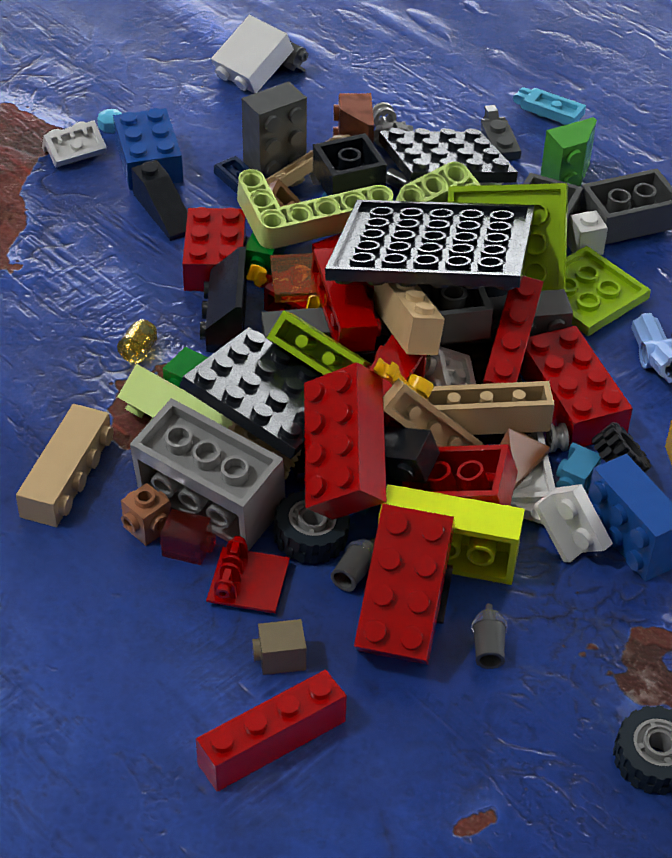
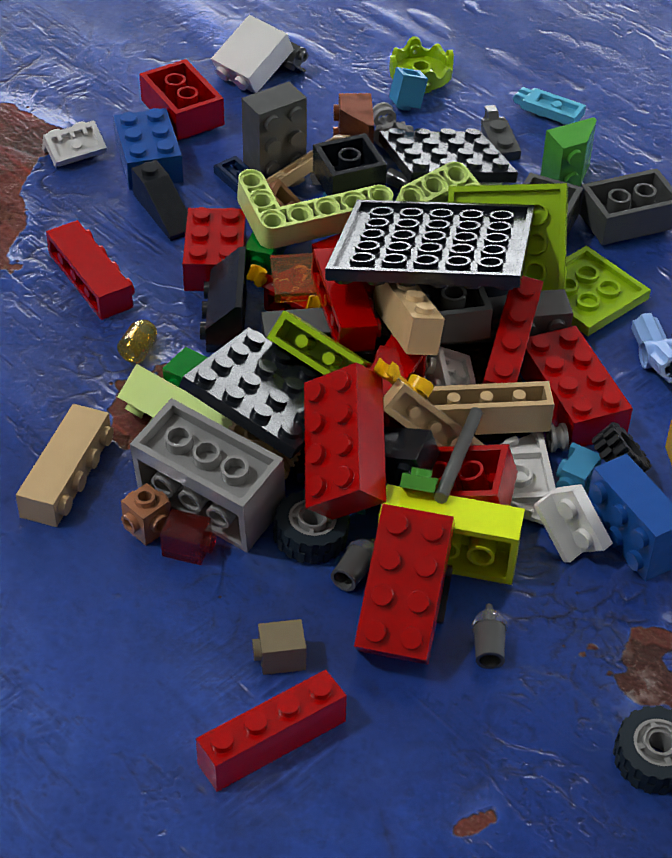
medium azure tile [97,109,122,133] -> none
red hinge [206,536,290,613] -> none
dark orange slope [500,428,550,490] -> none
white brick [567,210,608,255] -> none
none -> red brick [46,220,135,320]
none -> red brick [139,59,225,141]
none -> lime plate [389,36,454,93]
none -> dark azure brick [389,67,428,111]
none -> bright green plate [400,467,440,493]
none -> dark grey bar [434,407,483,503]

